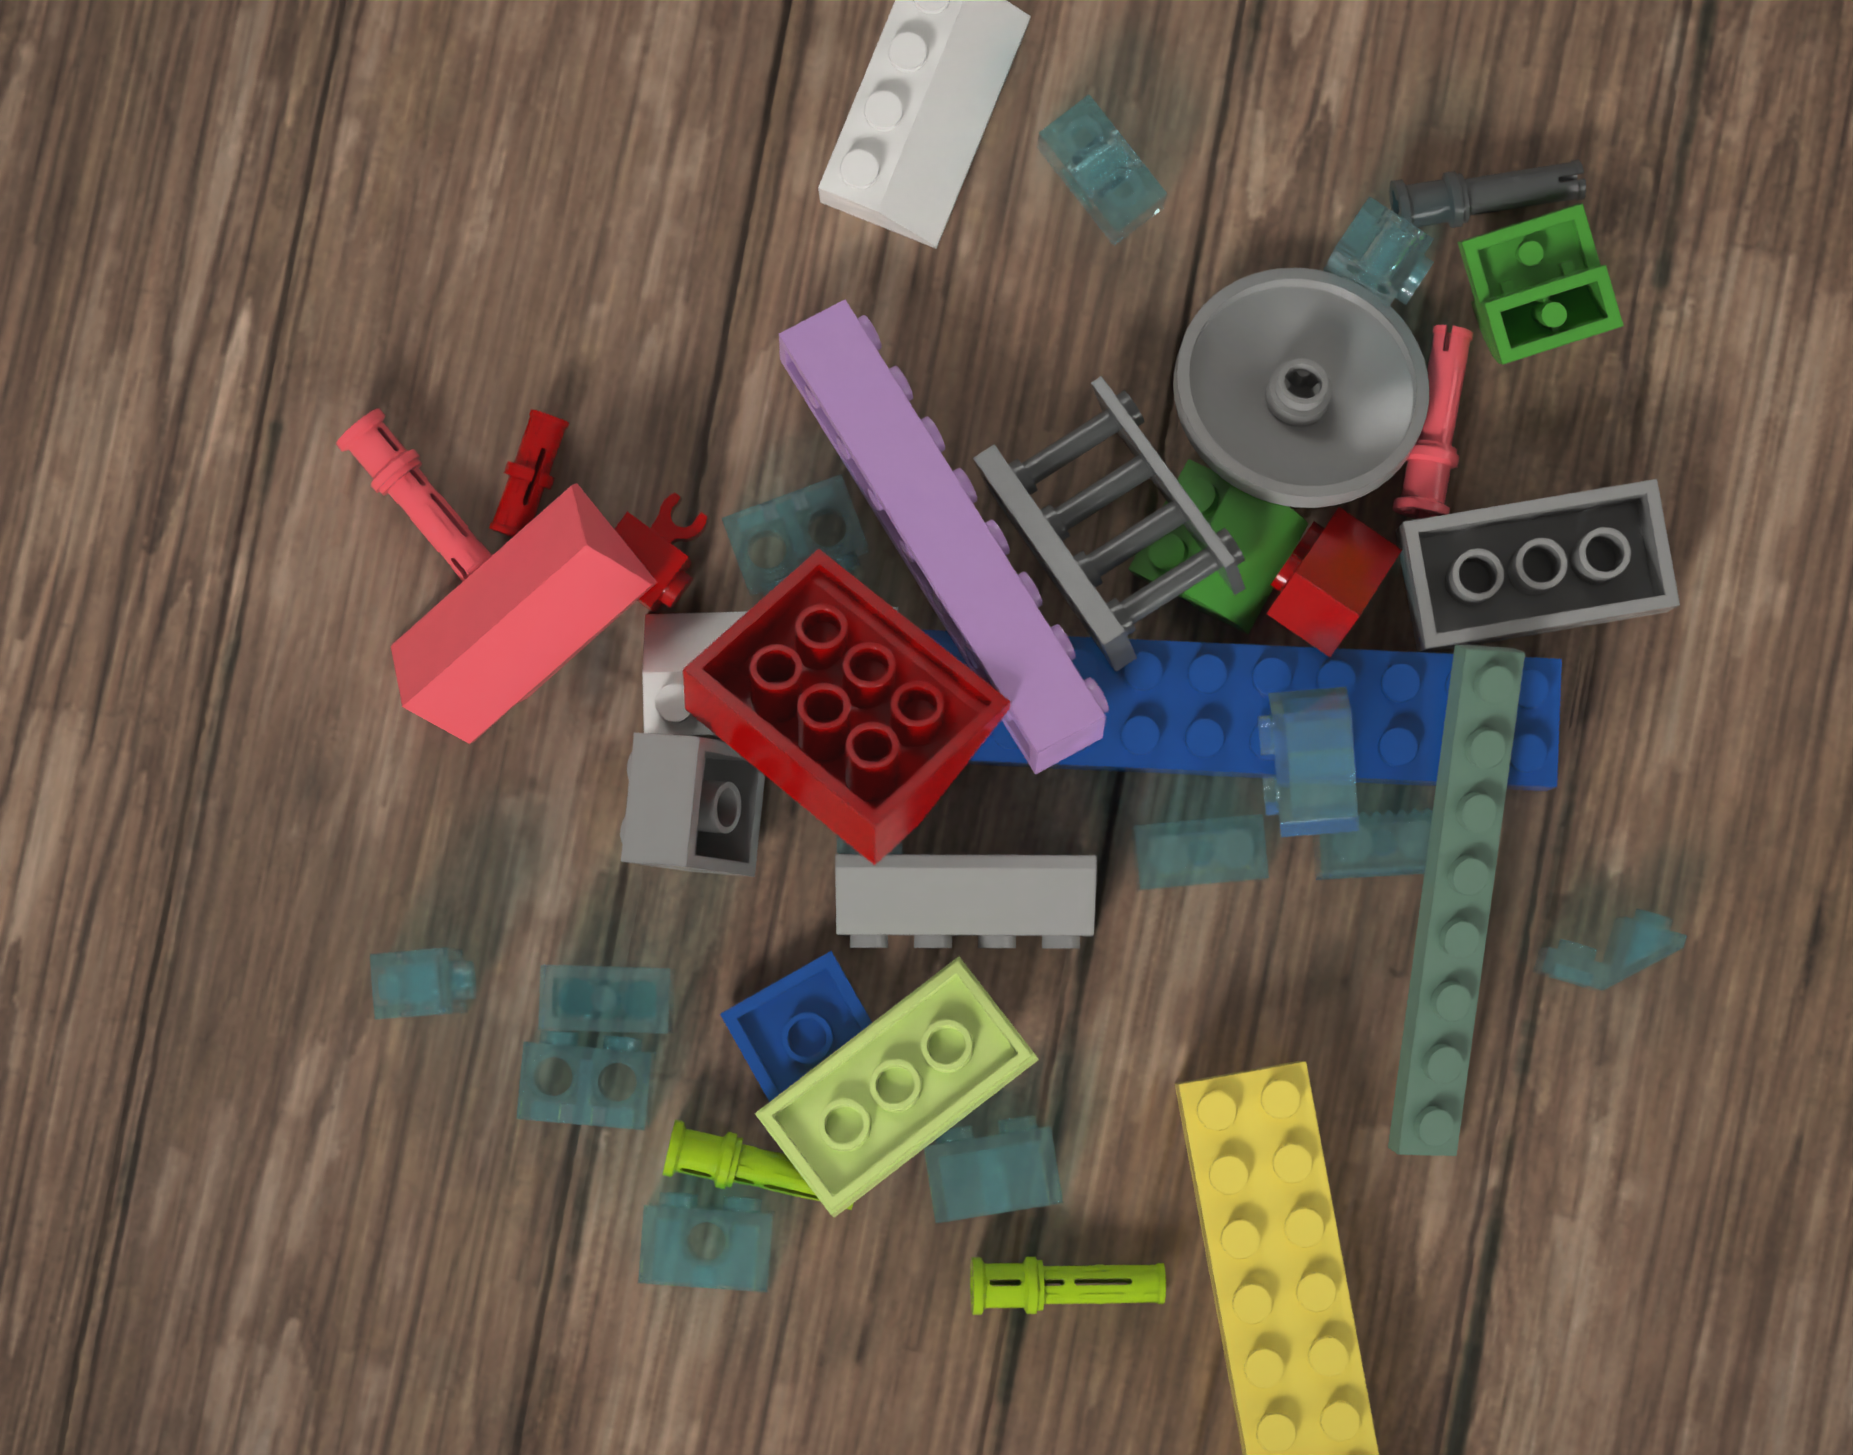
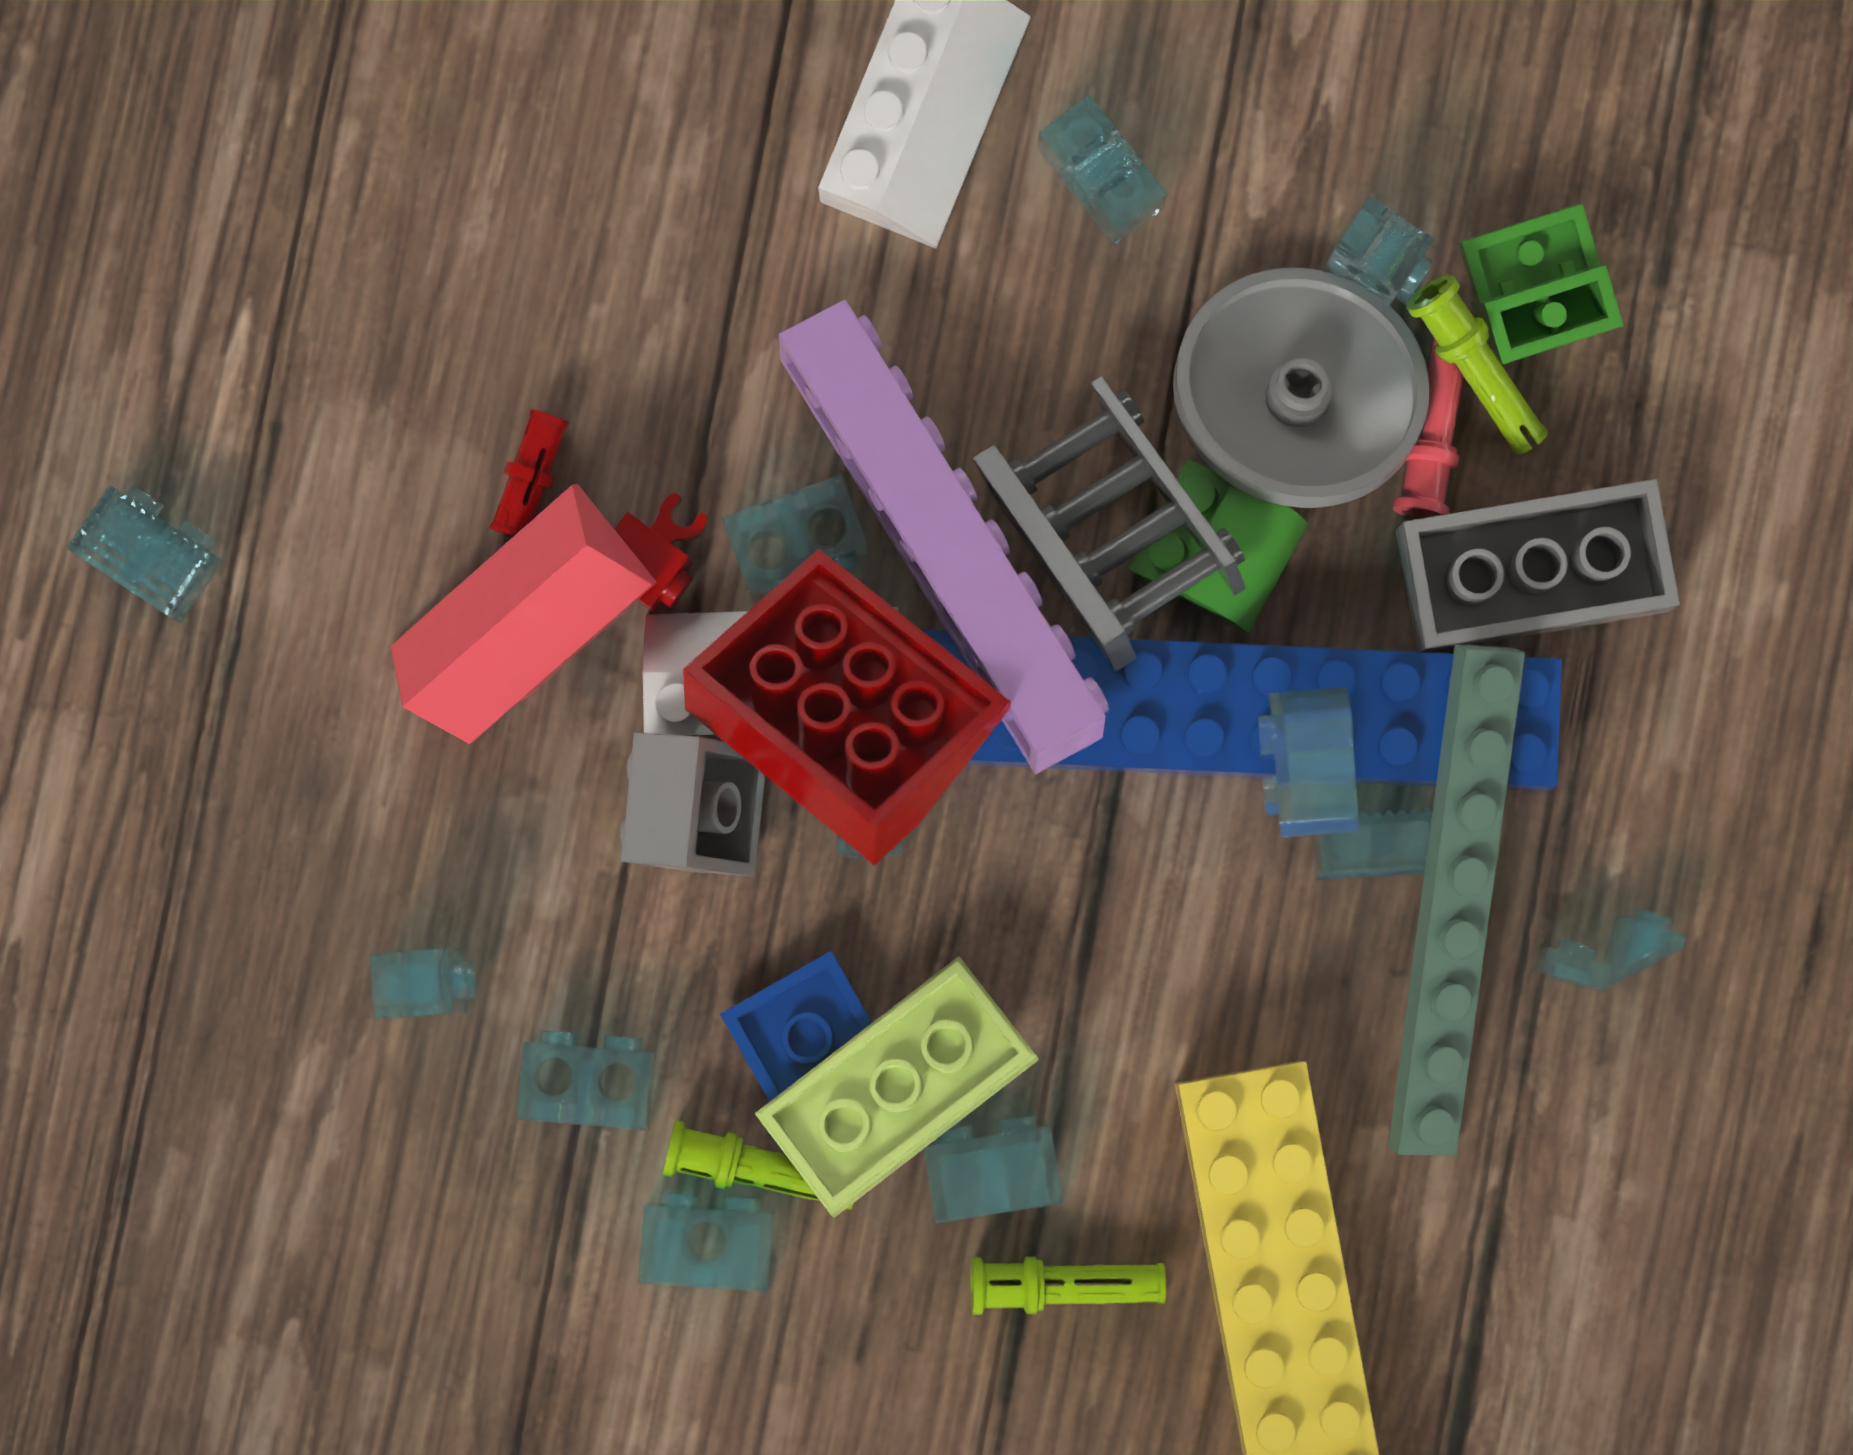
coral pin [336,408,493,582] -> none
clear light blue brick [538,965,675,1033] -> none
light grey slope [835,854,1096,949] -> none
clear light blue brick [1131,814,1269,892] -> none
red brick [1266,507,1402,657] -> none
dark grey pin [1389,159,1586,236] -> none
none -> clear light blue brick [67,485,224,623]
none -> lime pin [1406,274,1548,455]

